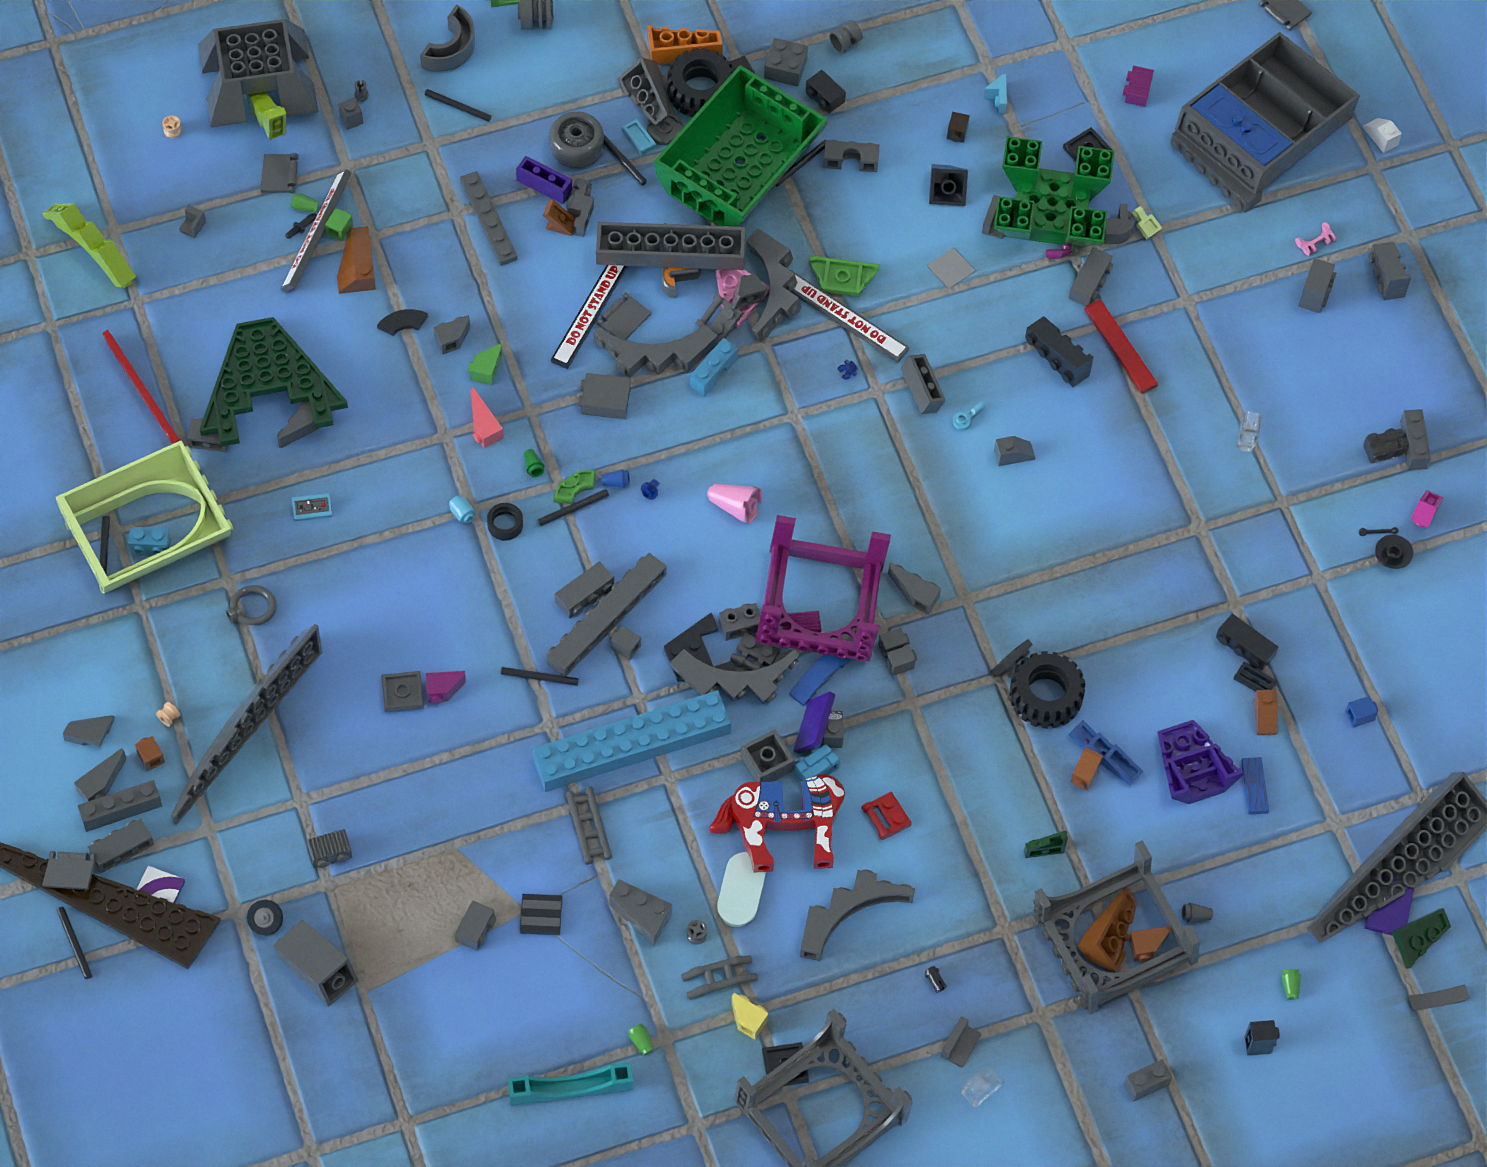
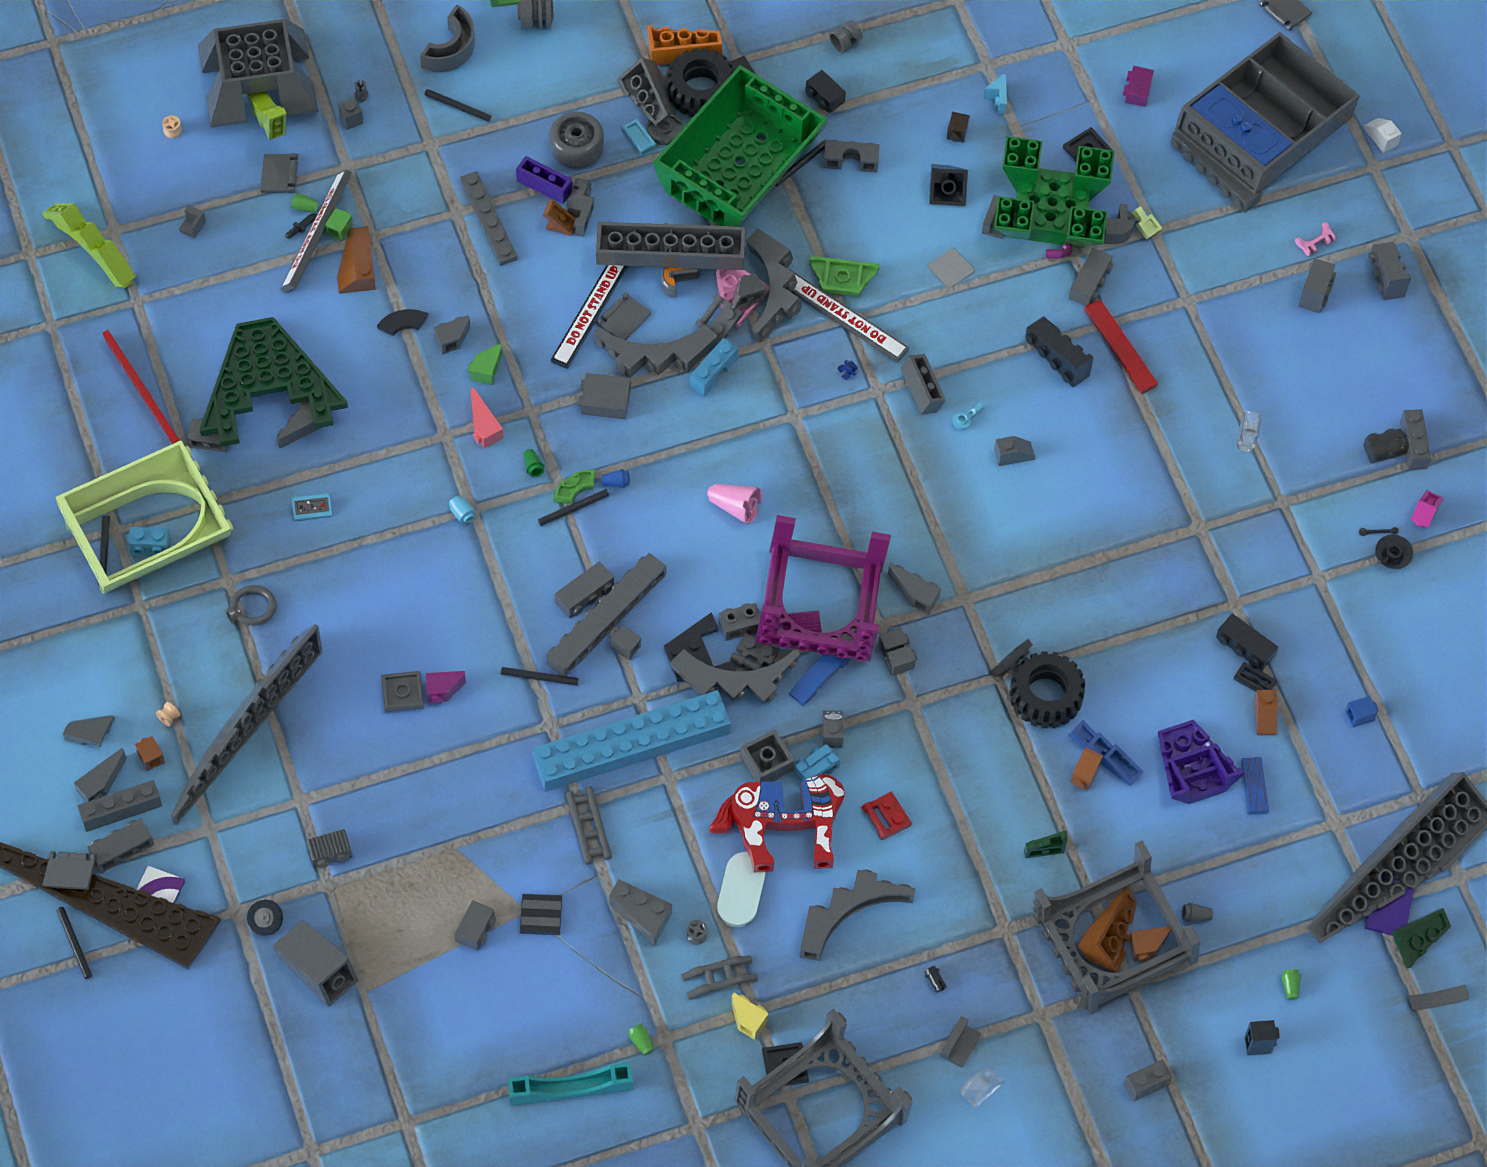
black tyre [487,503,523,541] -> none
black bar [604,134,647,186] -> none
clear blue plate [641,479,660,500] -> none
dark grey brick [764,38,808,86] -> none
dark purple tile [793,691,835,754] -> none

